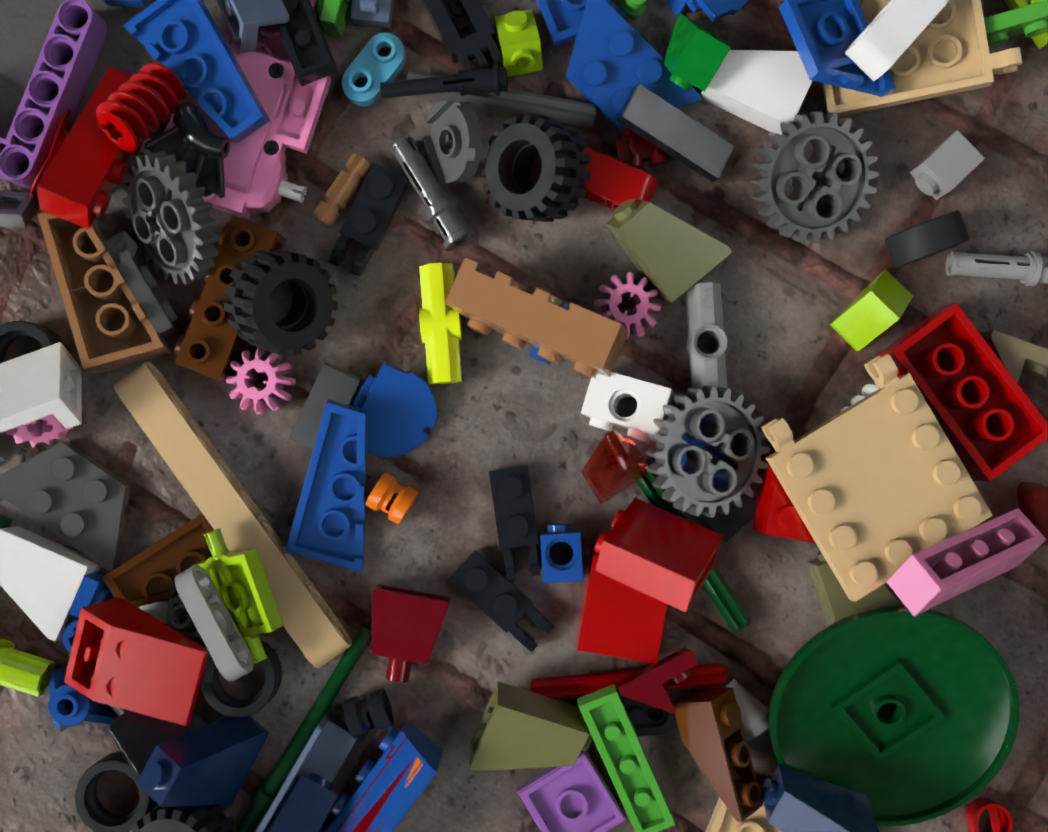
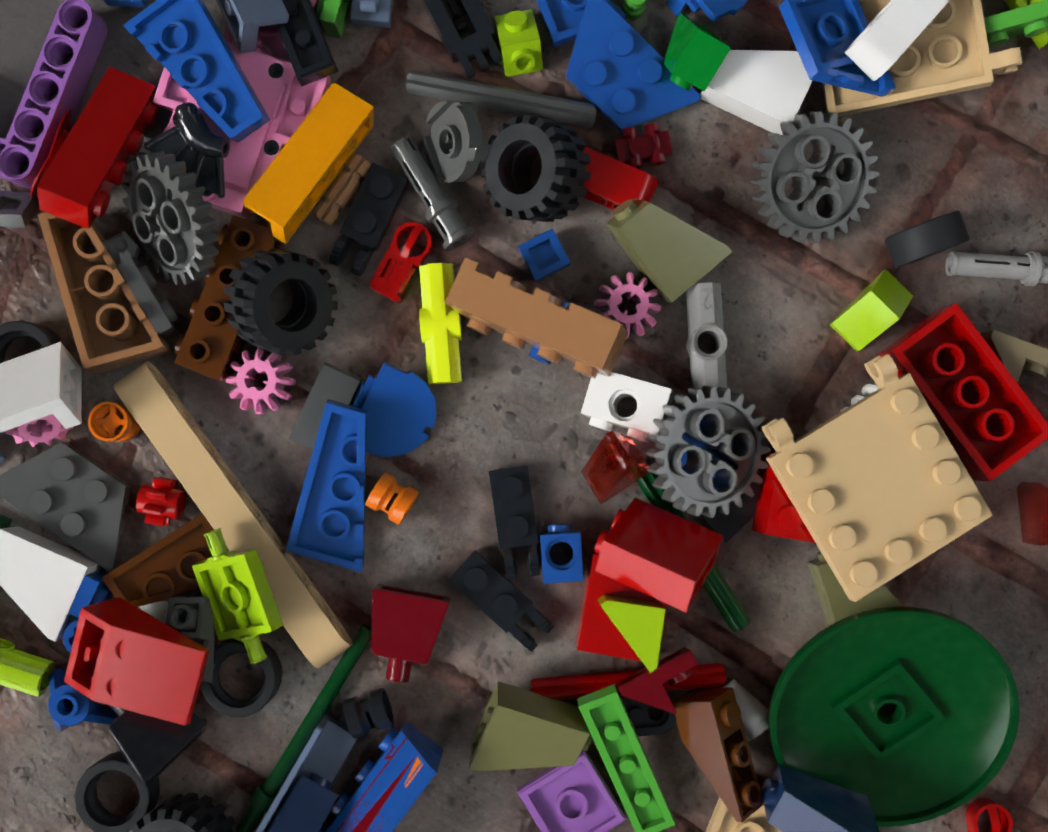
red piece [96,62,186,152] -> none
dark blue slope [137,715,270,807] -> none
light grey beam [175,565,254,682] -> none
medium azure plate [342,33,406,107] -> none
black pin [380,63,508,98] -> none
black tile [617,83,734,182] -> none
bright pink brick [887,508,1047,616] -> none
light grey brick [909,130,985,200] -> none
none -> orange wheel [88,401,141,442]
none -> red gear [136,477,186,527]
none -> light orange panel [243,83,374,244]
none -> red piece [370,222,433,304]
none -> blue plate [518,228,571,283]
none -> lime slope [597,595,665,673]

